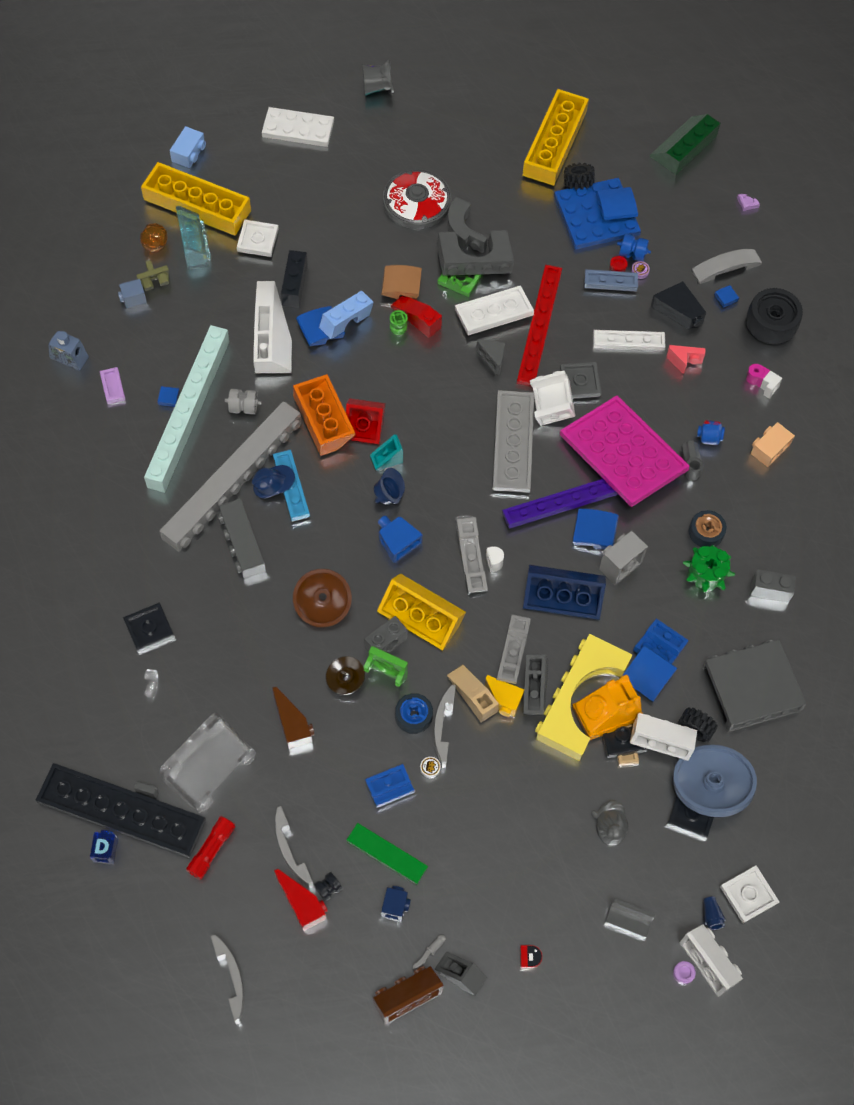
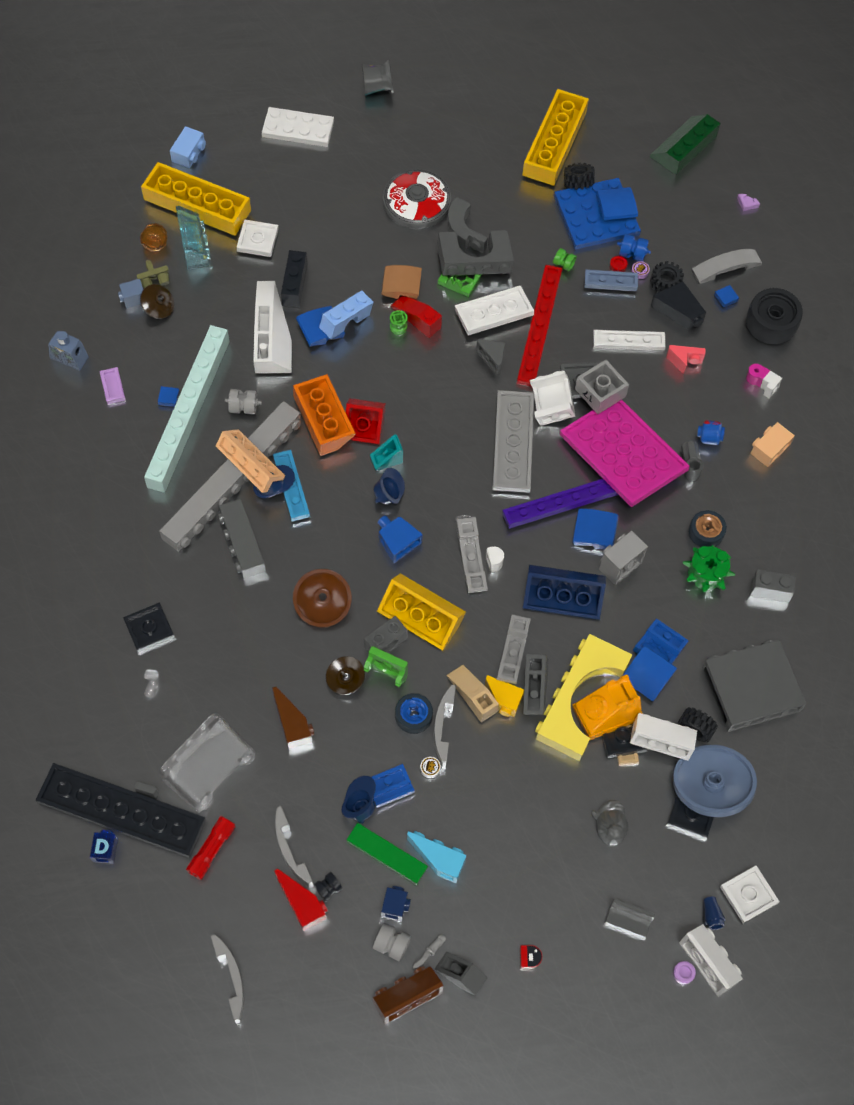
none -> dark brown dish [140,284,174,319]
none -> light nougat fence [216,429,285,493]
none -> dark blue piece [341,776,376,823]
none -> light grey wheel [373,923,412,962]
none -> medium azure slope [407,831,467,883]
none -> bright green wheel [553,248,577,271]
none -> light grey brick [575,360,629,414]
none -> black tyre [650,261,684,293]

